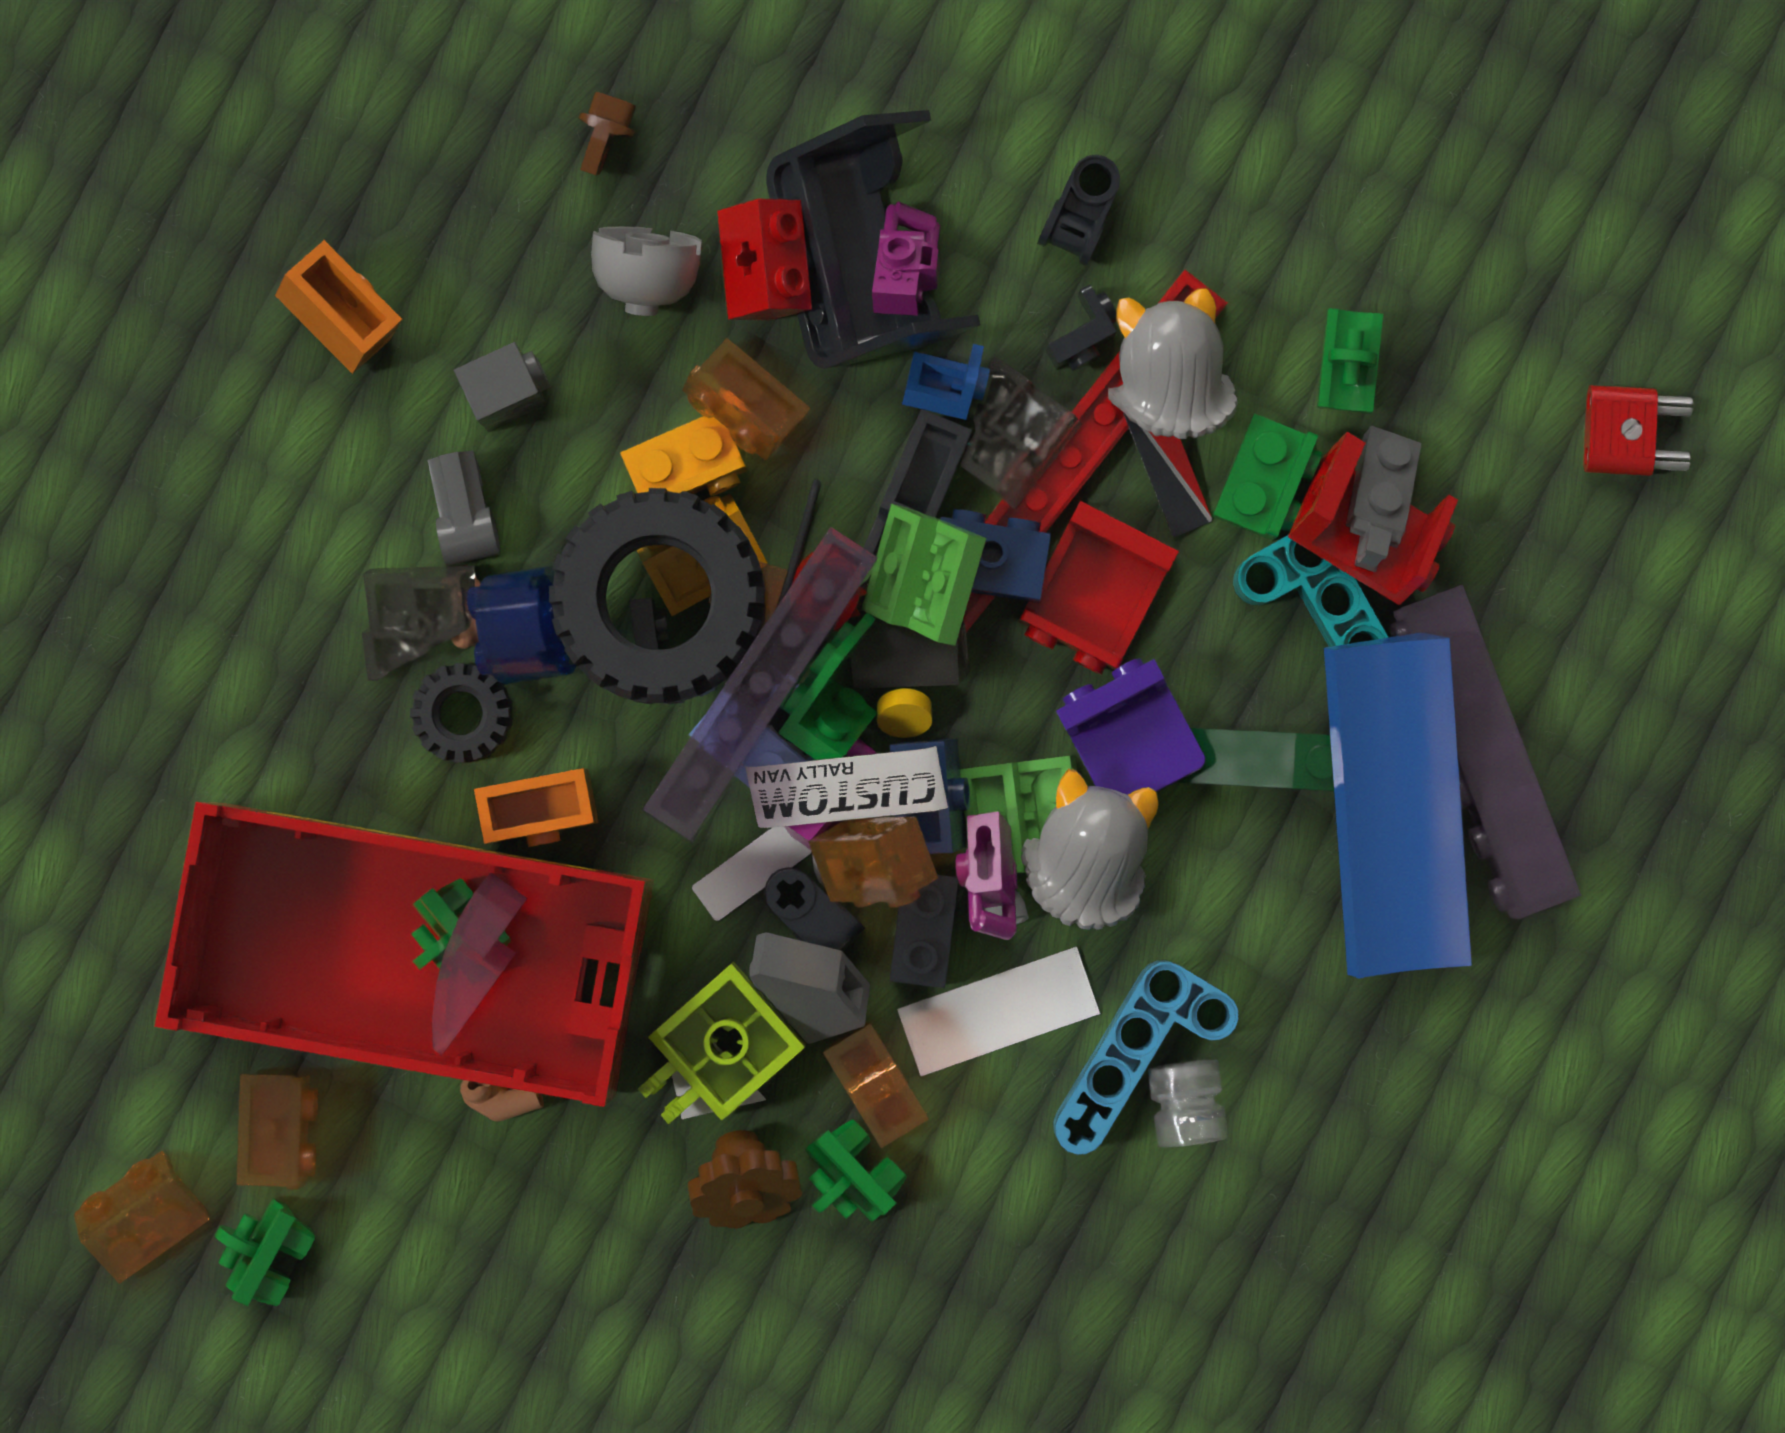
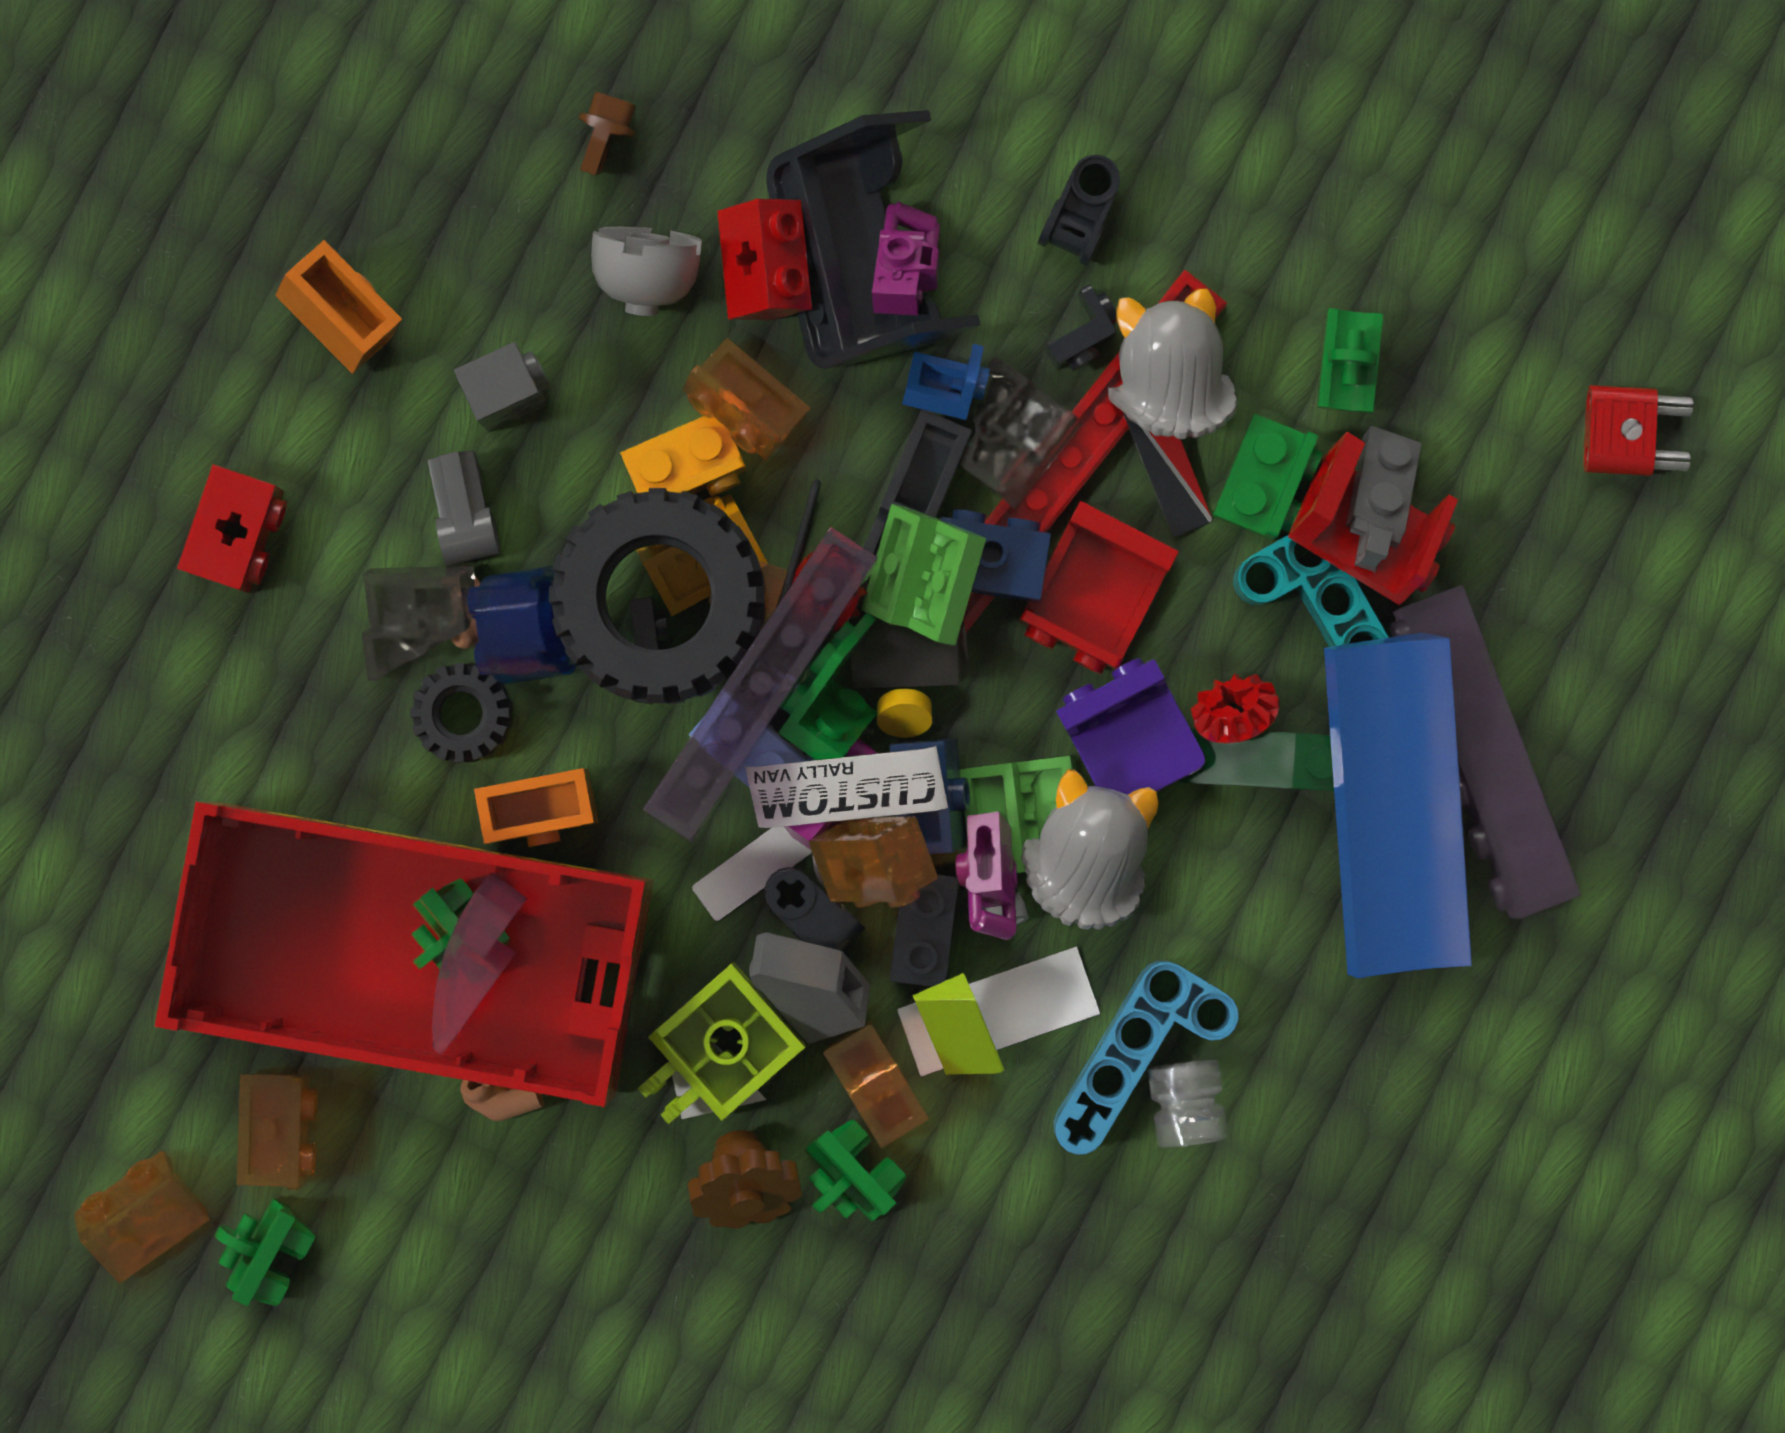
none -> red brick [177,464,287,593]
none -> lime slope [912,973,1005,1075]
none -> red gear [1191,673,1280,744]

